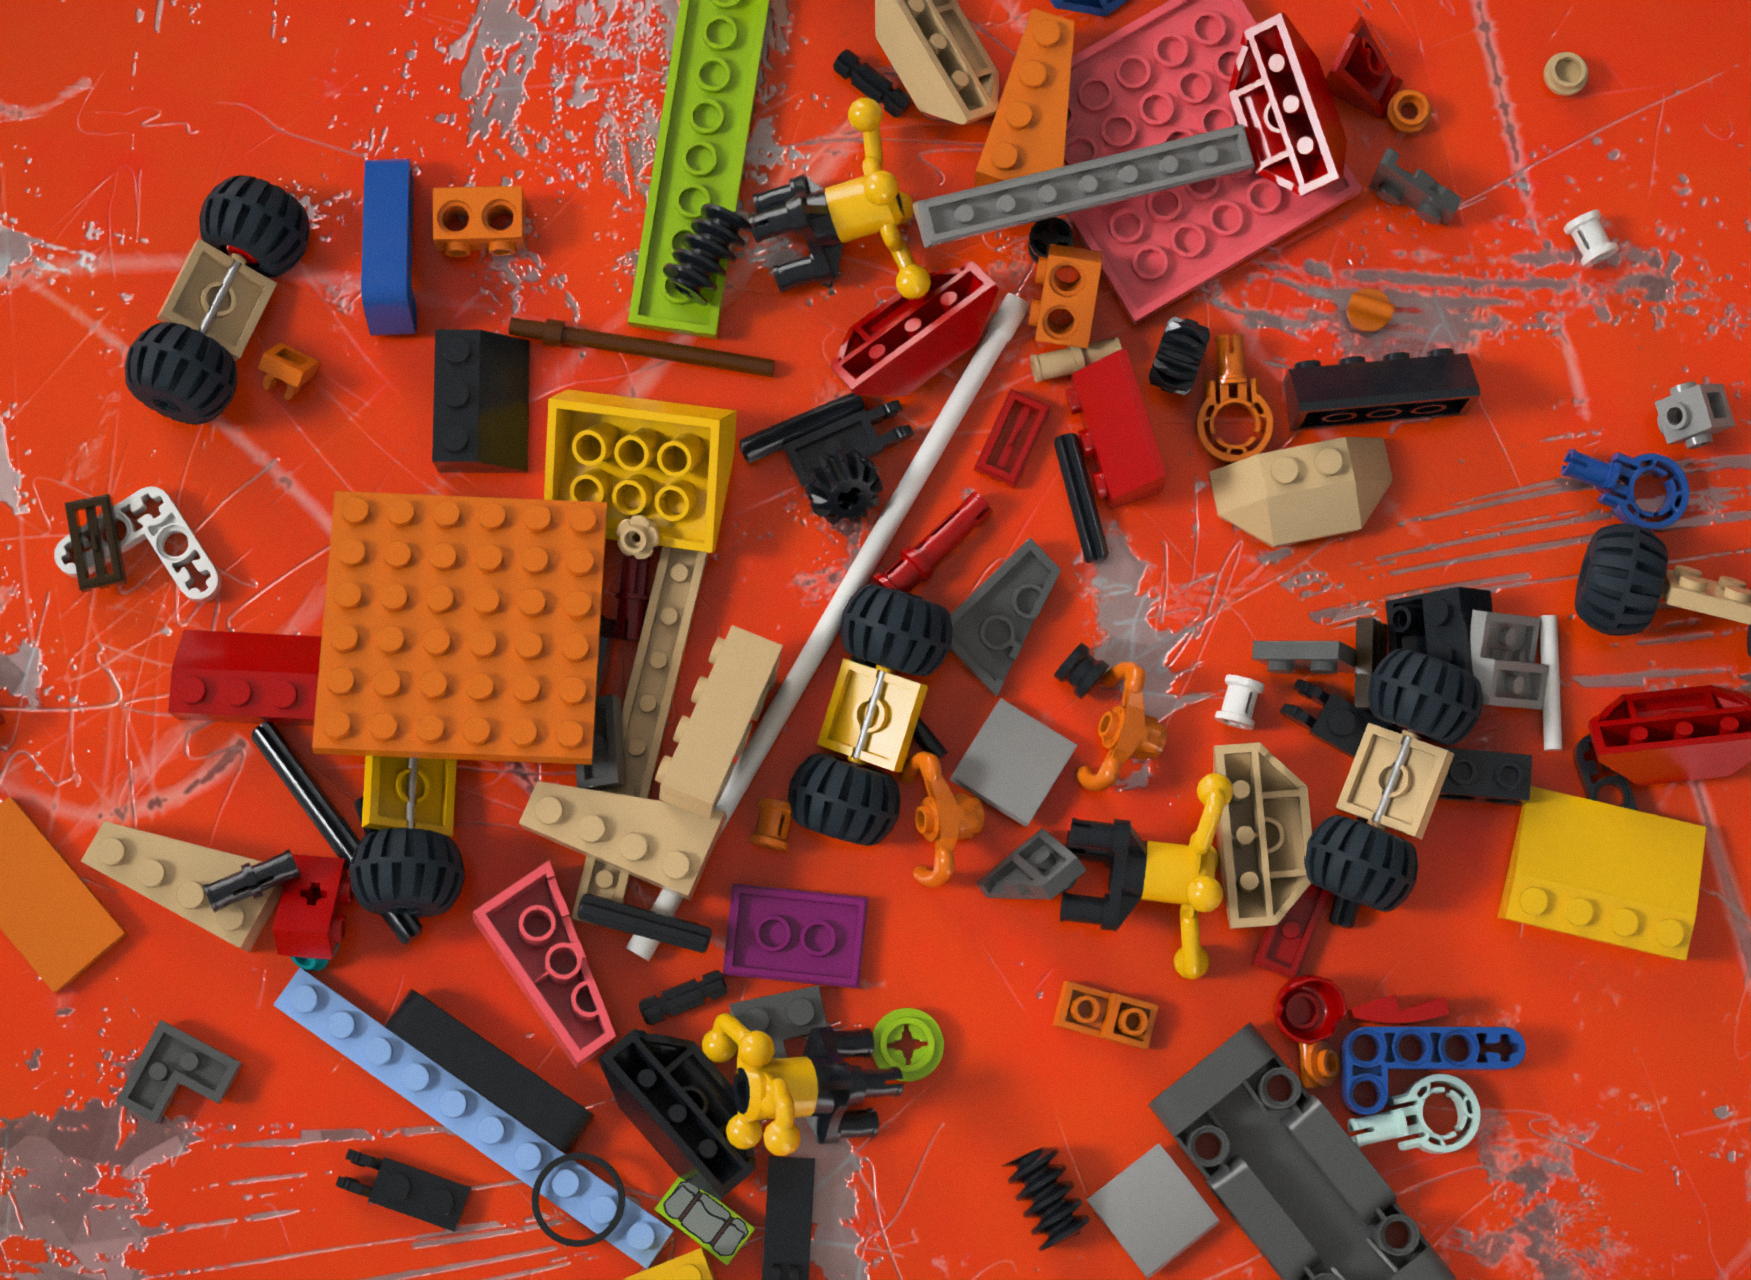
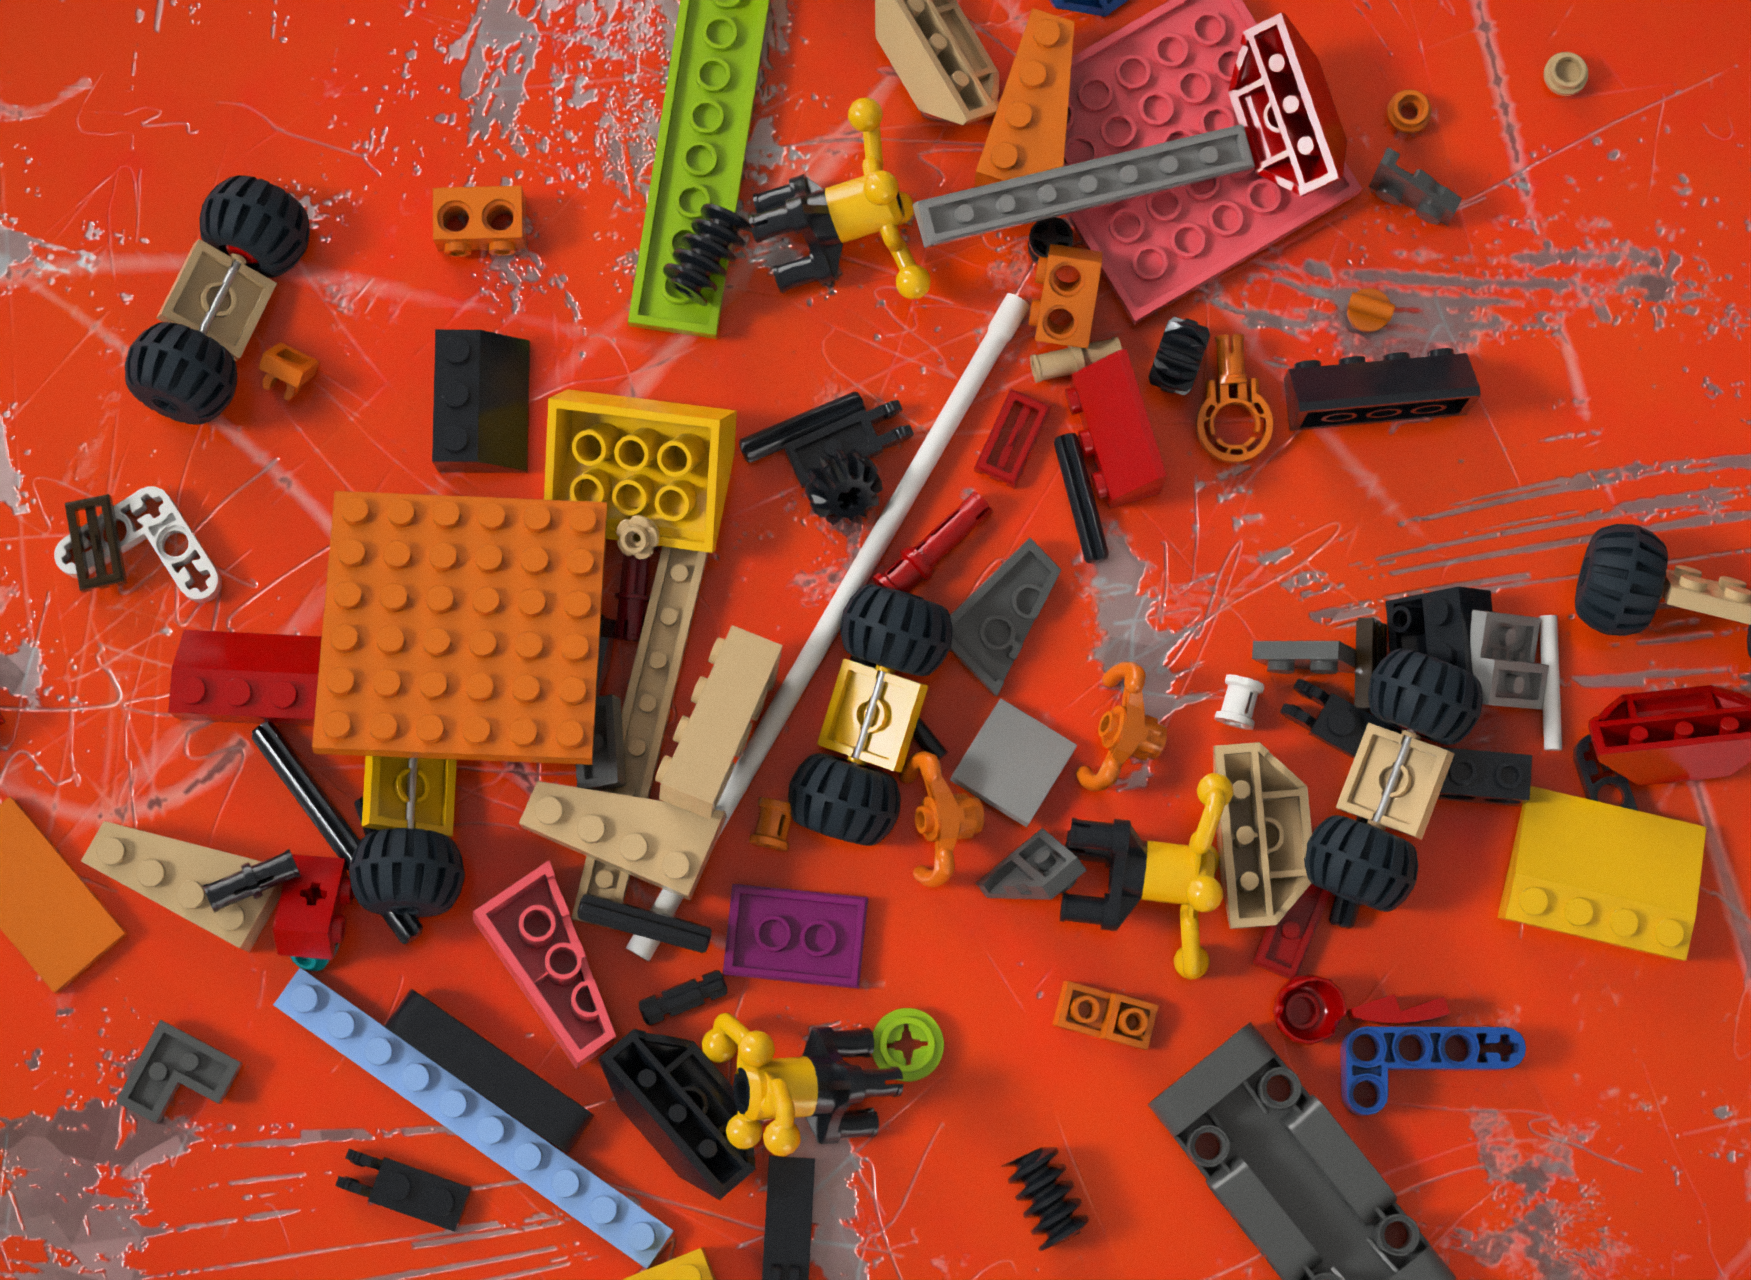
blue beam [361,158,417,336] -> none
reddish brown bar [509,317,774,377] -> none
black piece [532,1153,625,1247] -> none
tile [654,1177,756,1266] -> none
dark grey plate [729,985,827,1059] -> none
red wedge [830,261,999,396] -> none
black axle [833,49,911,118] -> none
black wheel [1053,643,1110,699] -> none
light grey slope [1086,1143,1220,1279] -> none
tan wedge [1208,437,1393,548] -> none
orange plate [1298,1041,1340,1089] -> none
red slope [1326,16,1403,119] -> none
light aqua pin [1347,1074,1481,1154] -> none
blue pin [1560,448,1689,531] -> none
white bush [1563,209,1619,268] -> none
light grey brick [1655,381,1735,449] -> none

